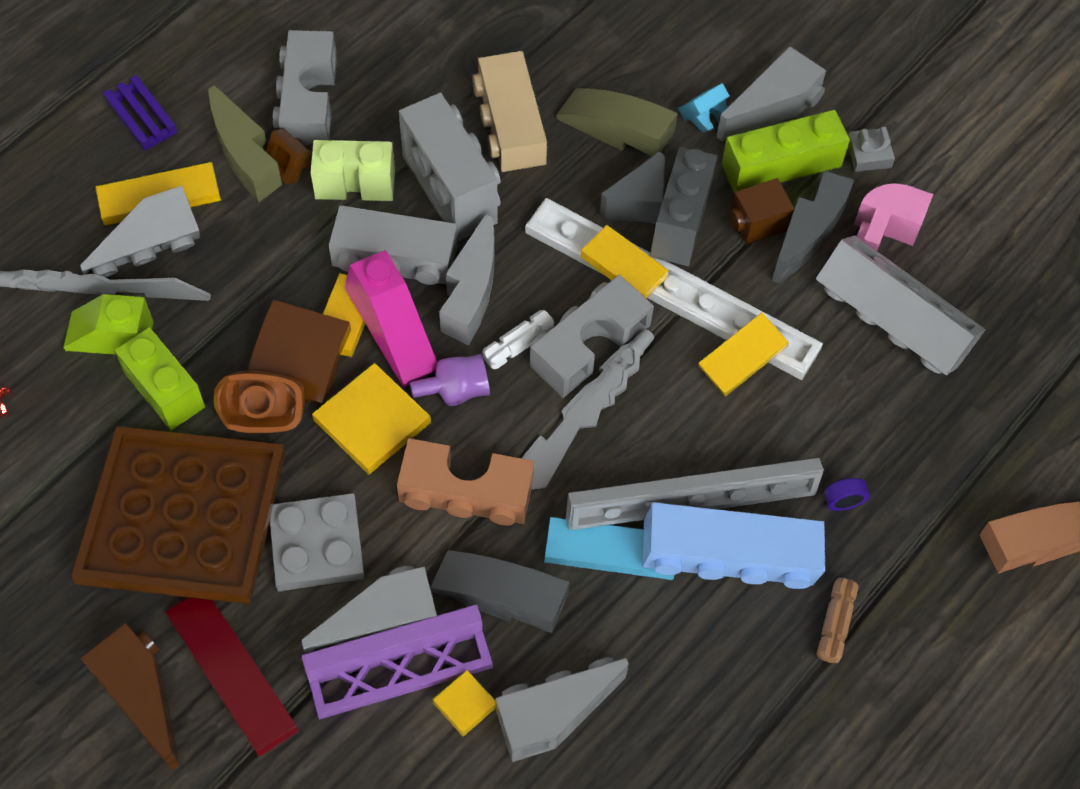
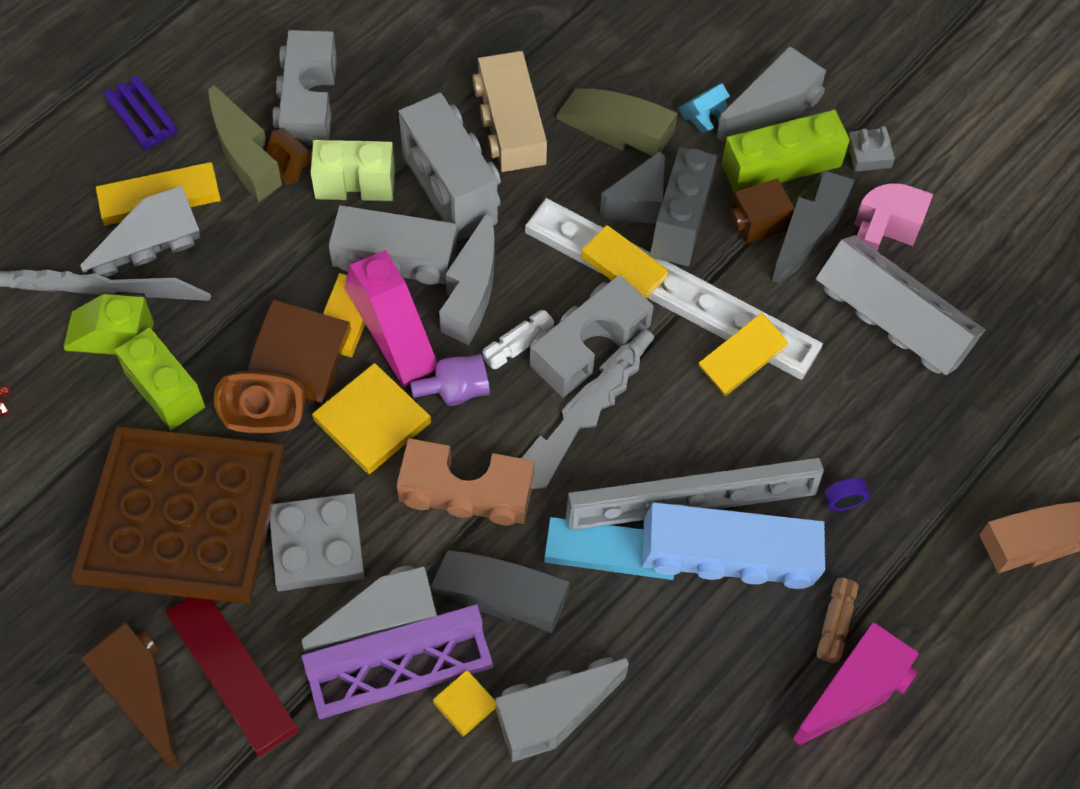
none -> dark pink slope [793,622,920,745]

